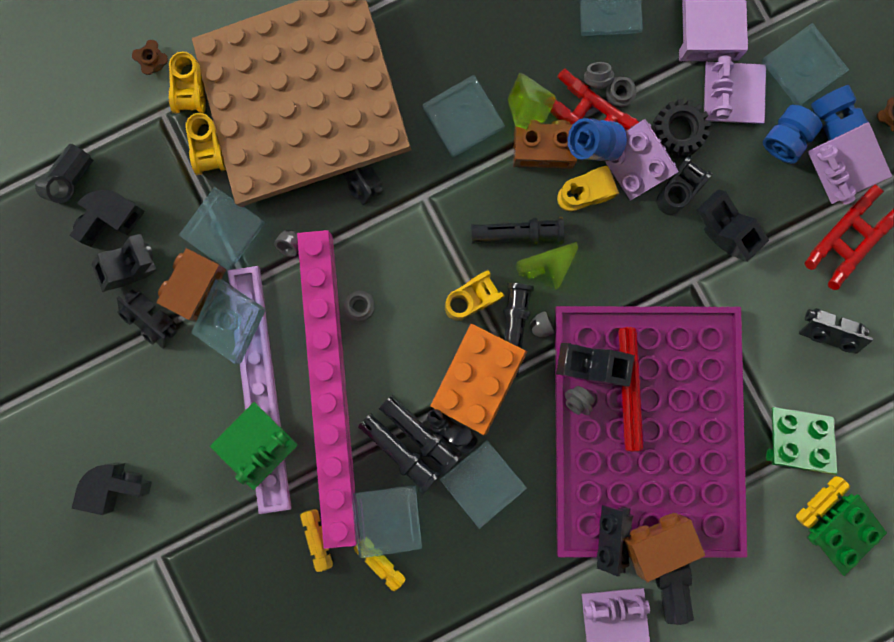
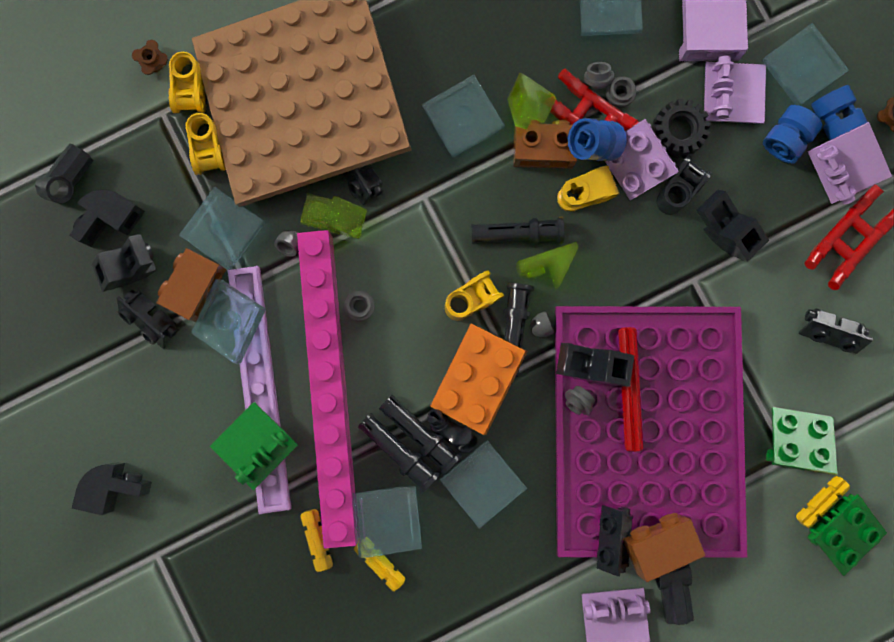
none -> clear neon green slope [300,193,367,239]

